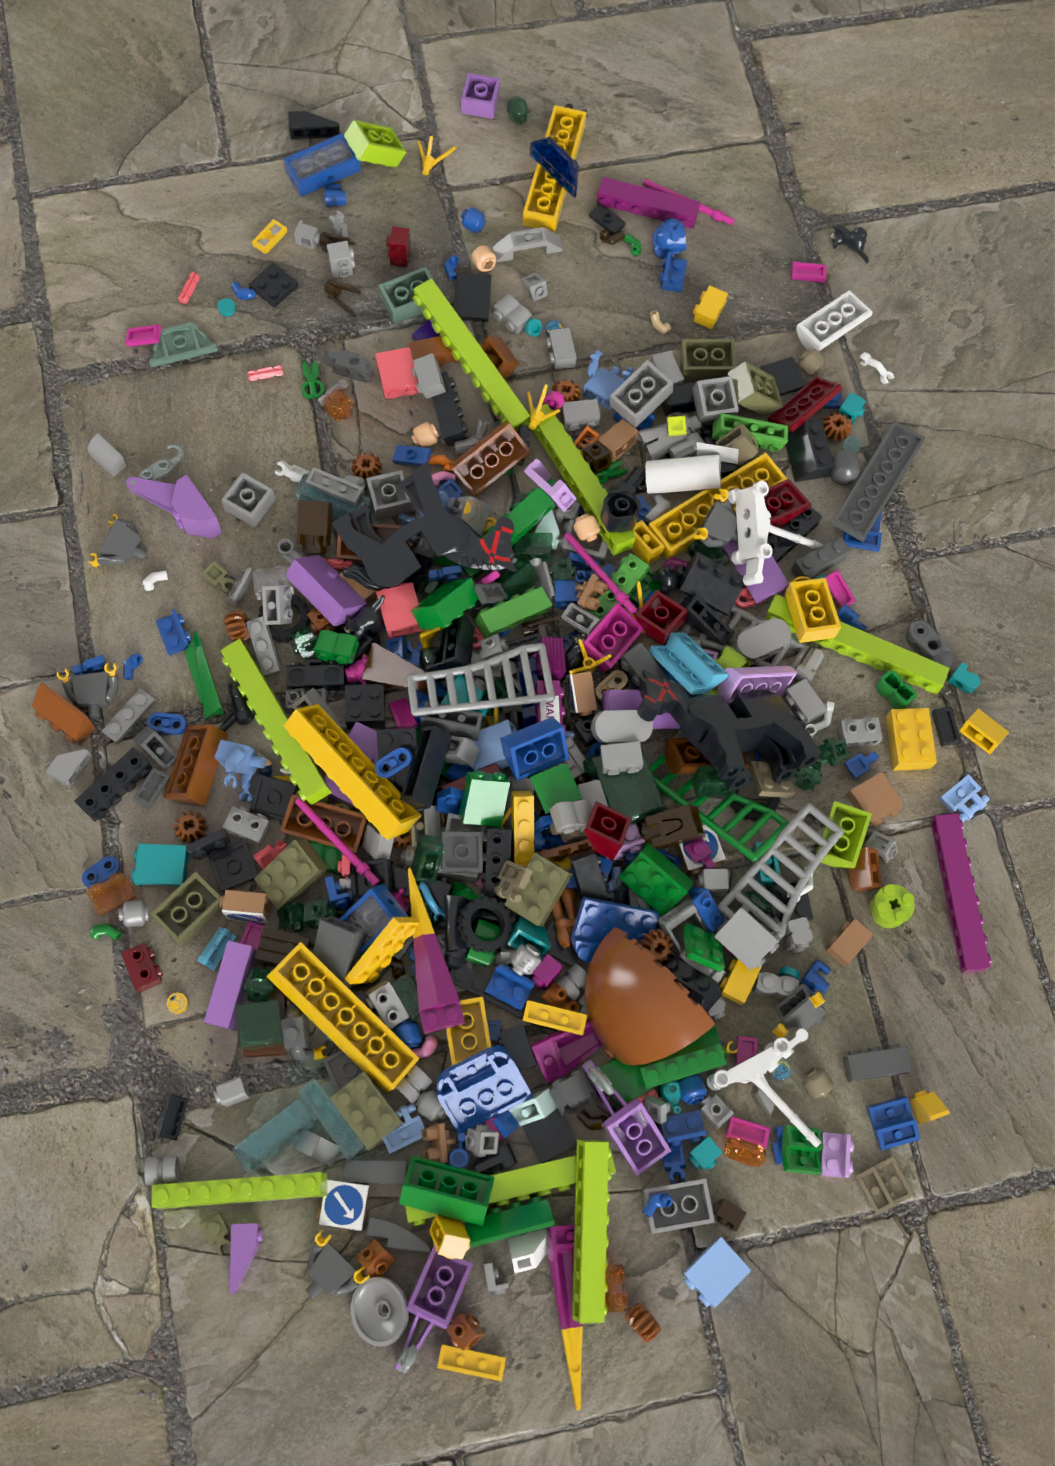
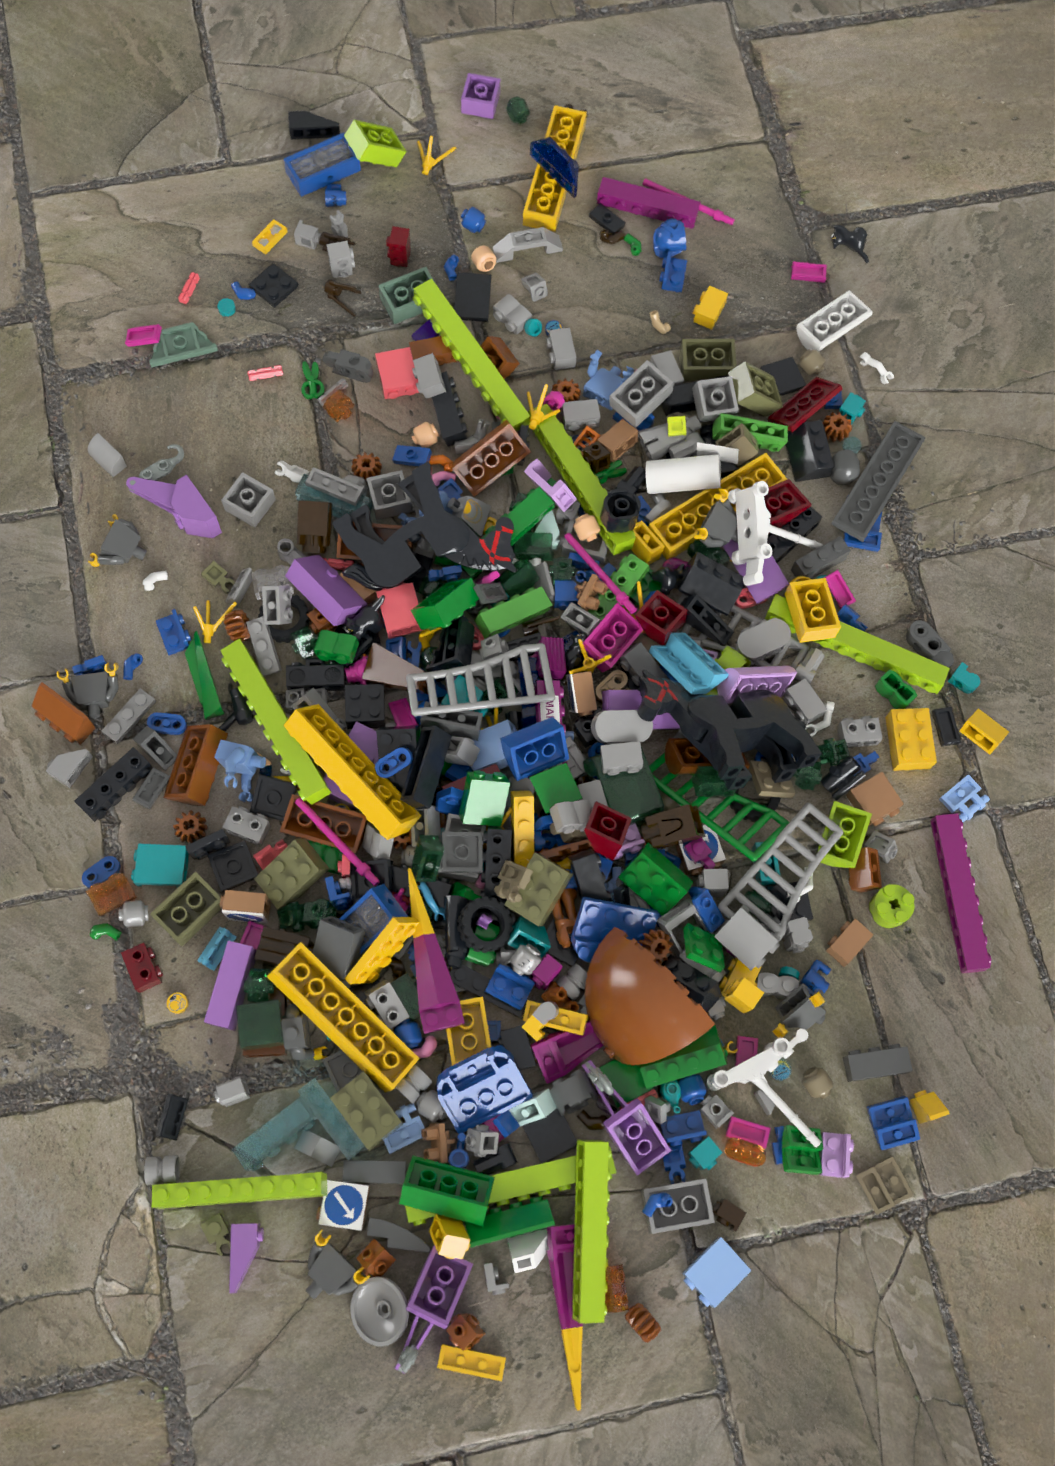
none -> yellow plant [193,600,237,643]
none -> medium lavender hand [477,914,493,929]
none -> leg [522,1001,559,1041]
none -> yellow brick [724,978,764,1014]
none -> black pin [820,755,866,801]

